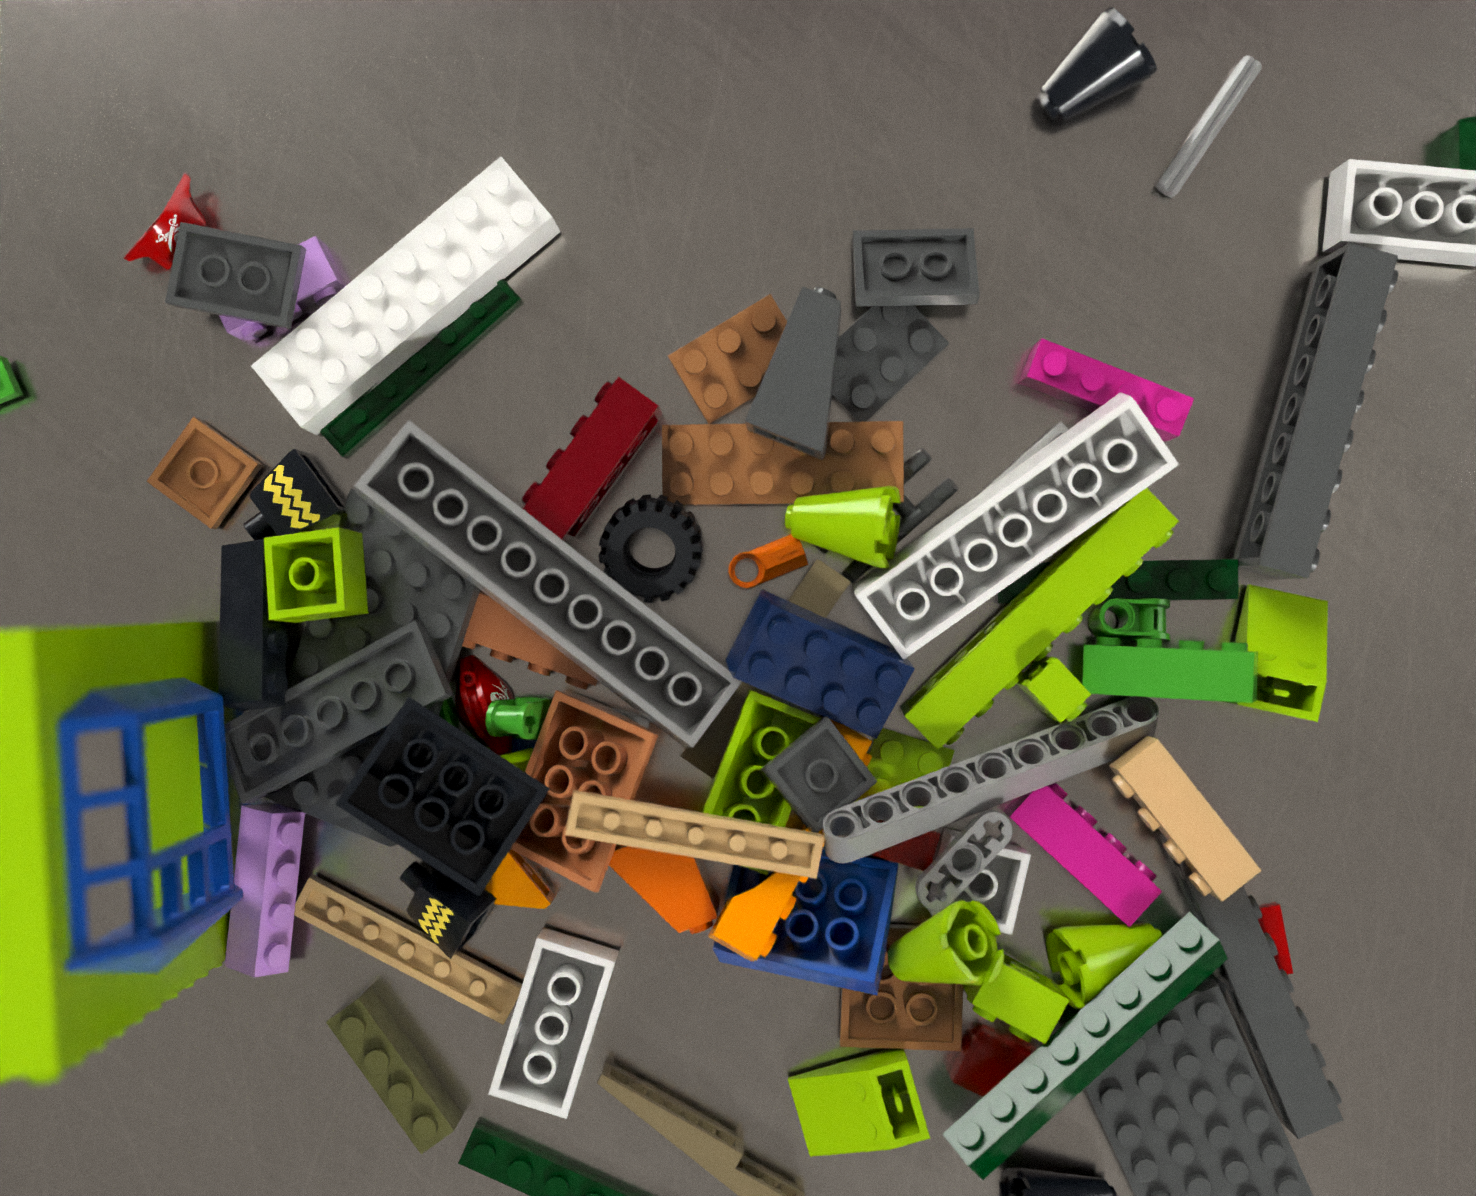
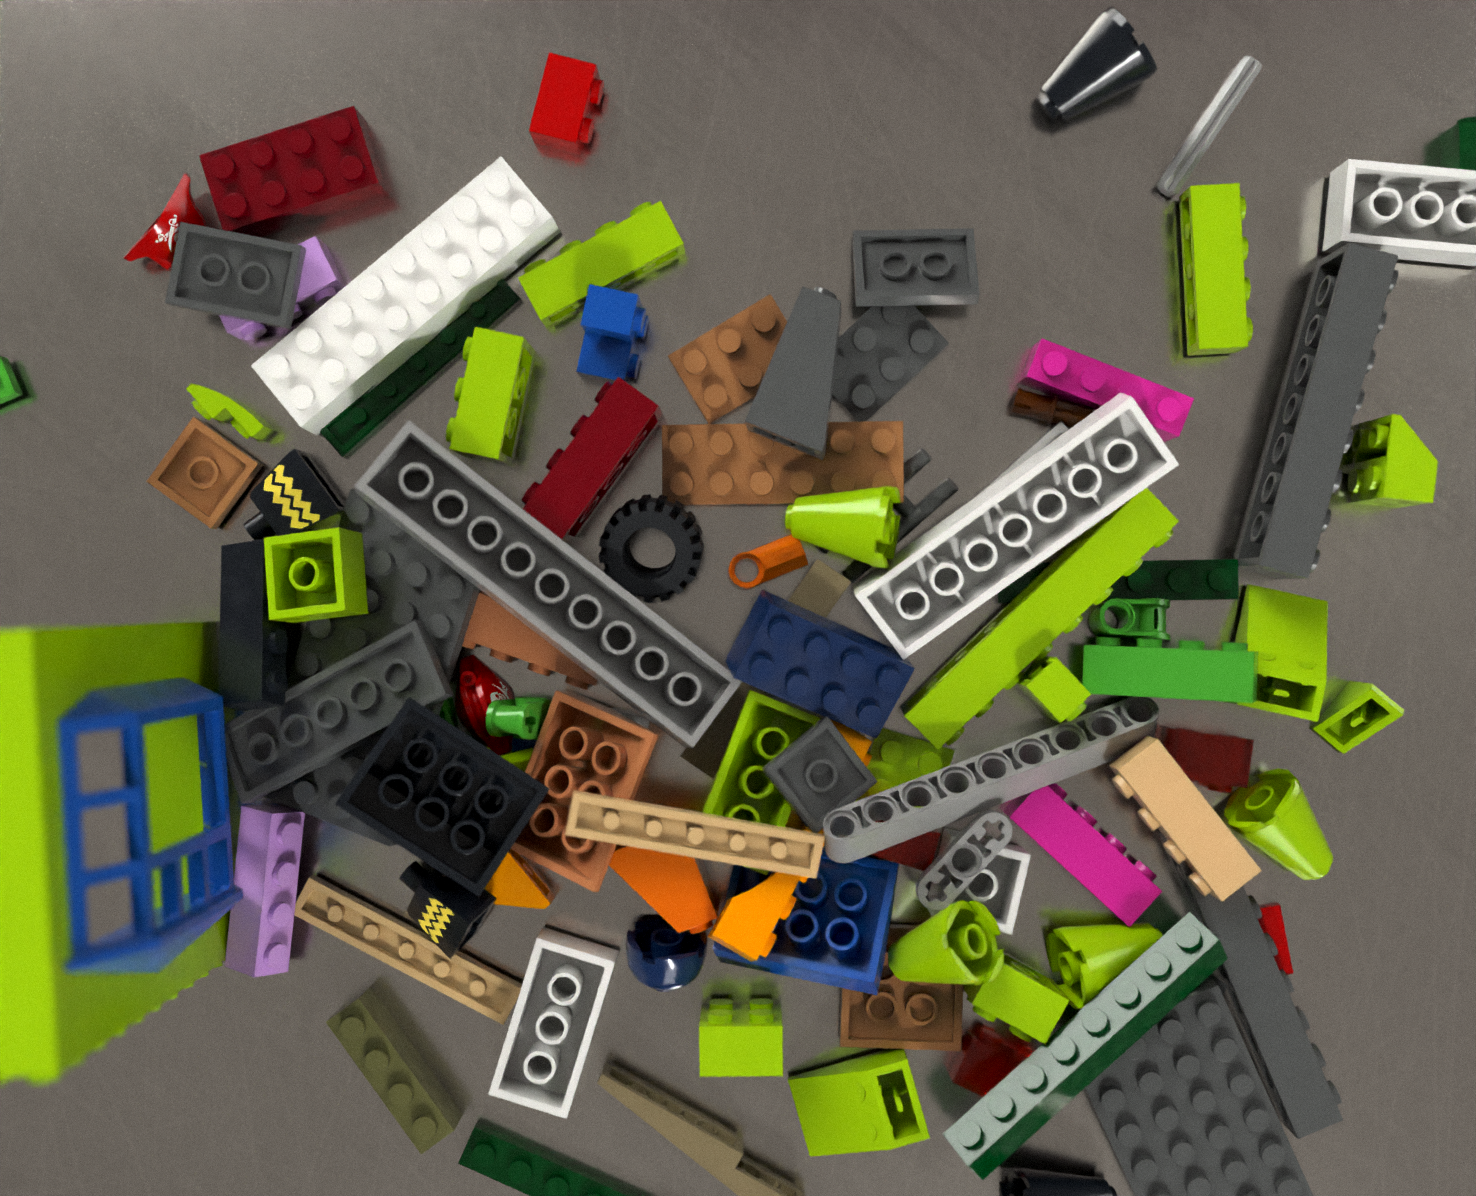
none -> lime slope [186,383,276,441]
none -> dark red brick [199,105,390,237]
none -> lime brick [446,327,535,467]
none -> lime brick [518,201,685,327]
none -> red brick [529,52,604,155]
none -> blue brick [576,284,649,384]
none -> dark blue cylinder [626,915,707,992]
none -> lime brick [699,998,783,1077]
none -> reddish brown axle [1012,388,1095,427]
none -> clear red brick [1160,725,1254,793]
none -> lime brick [1179,183,1253,356]
none -> lime cone [1224,768,1333,880]
none -> lime slope [1313,681,1405,754]
none -> lime slope [1348,414,1438,508]

